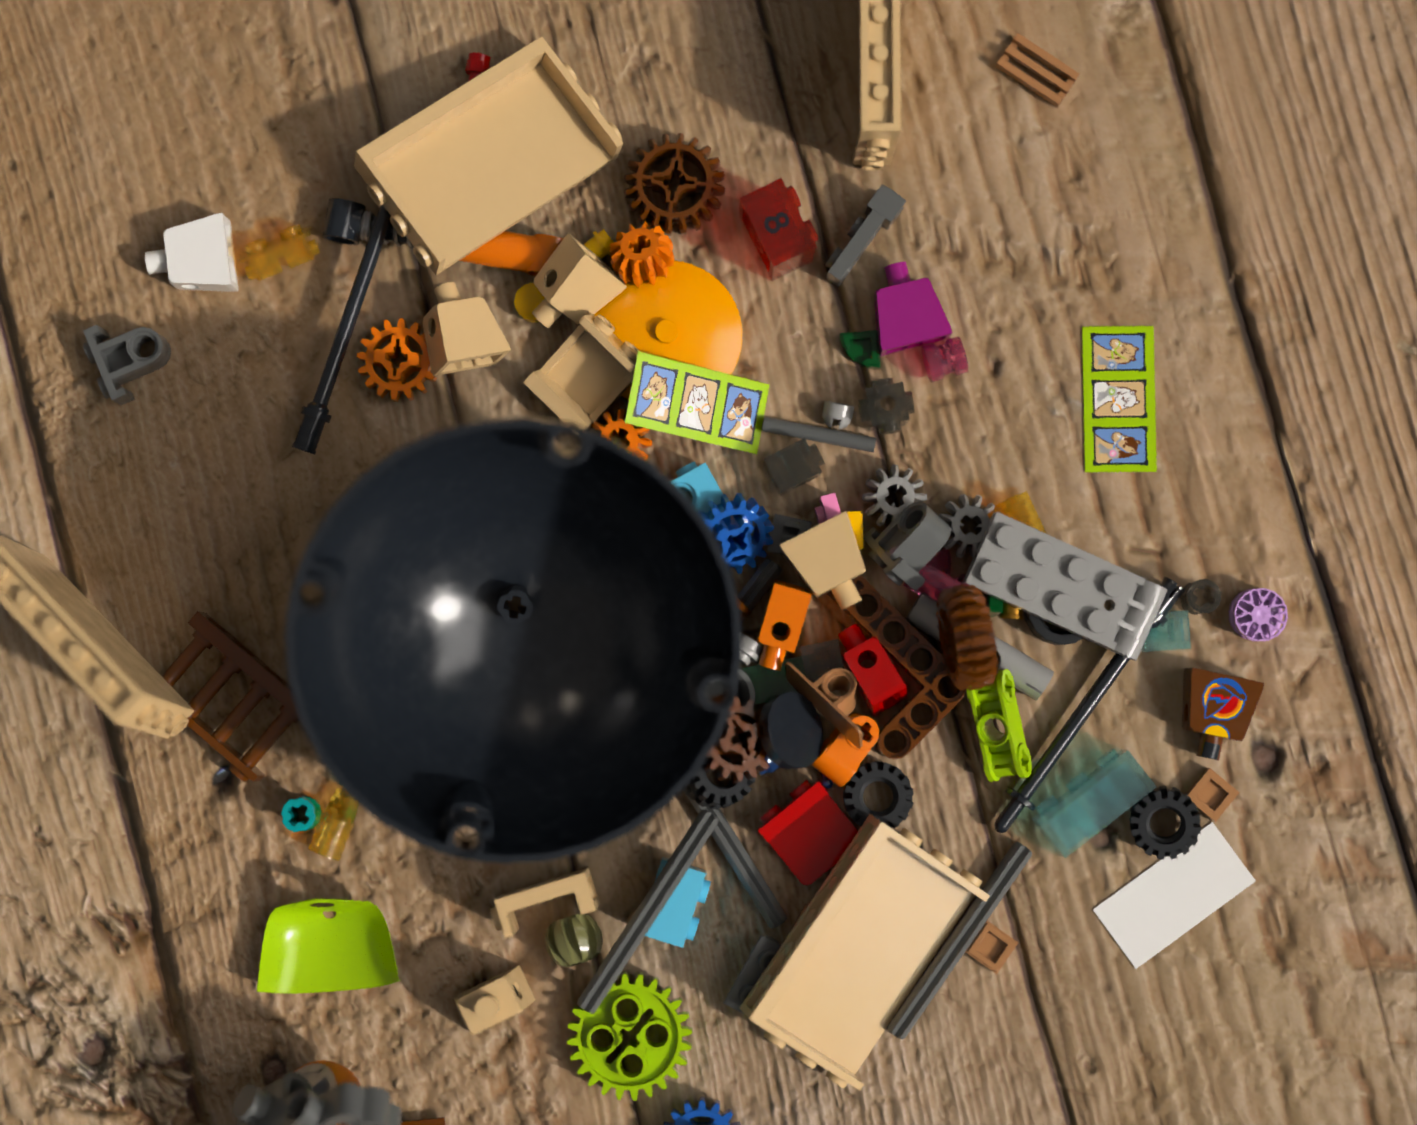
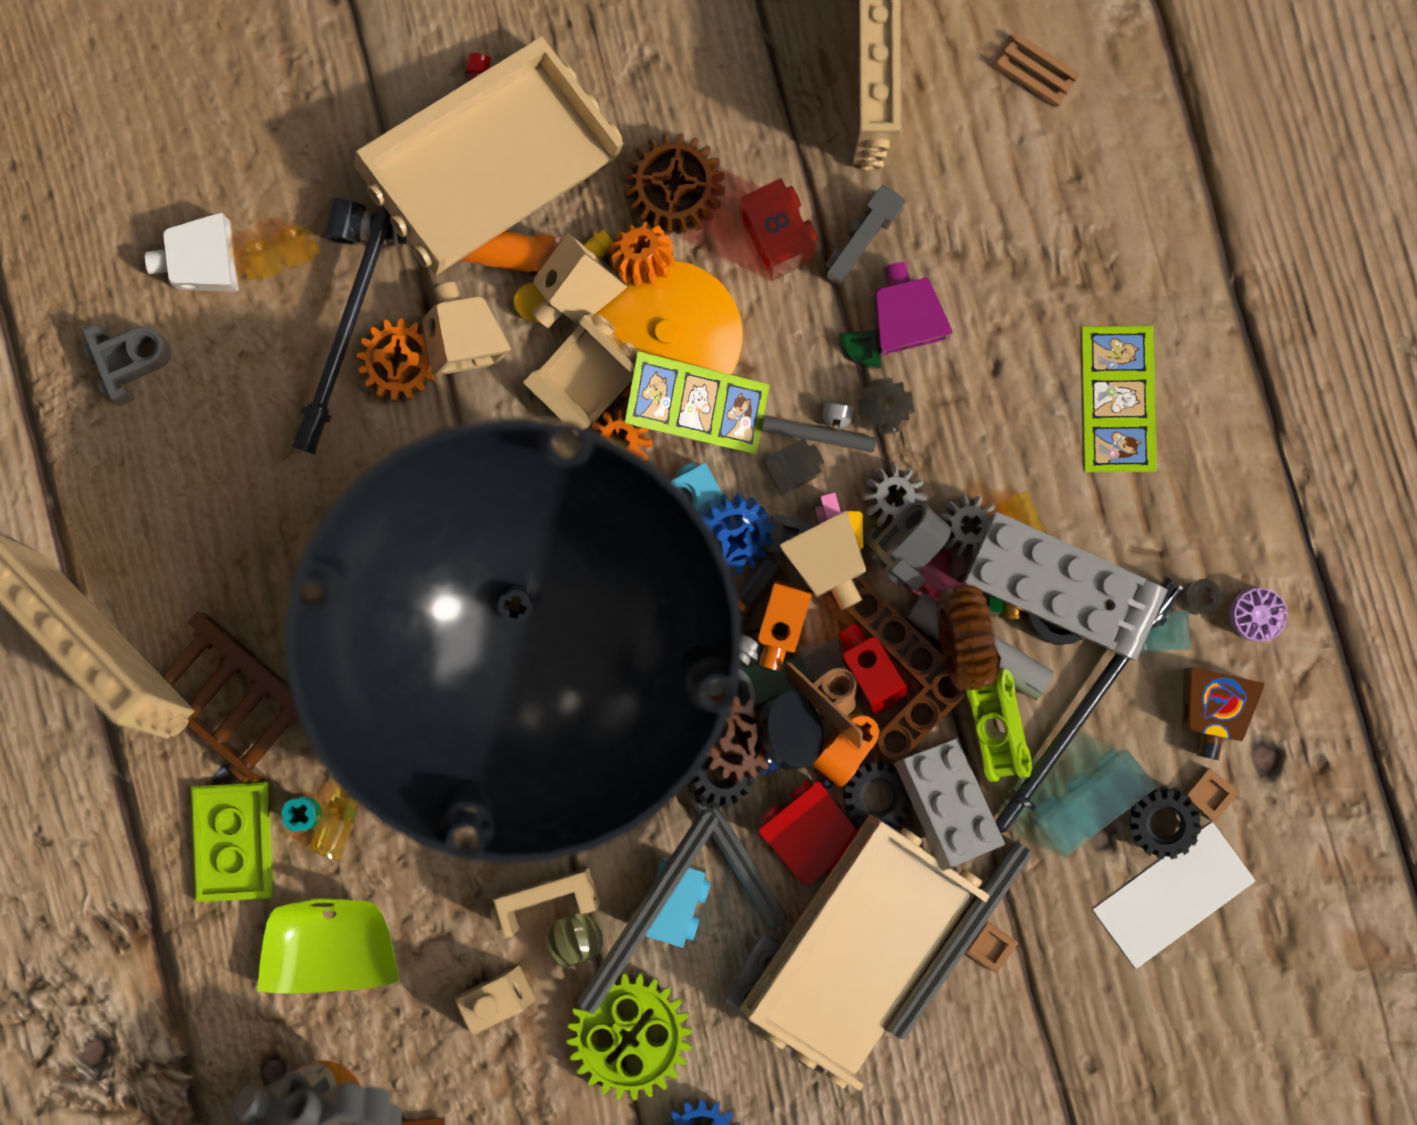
clear pink wheel [921,336,969,383] -> none
none -> lime tile [191,782,274,902]
none -> light grey plate [895,738,1005,872]

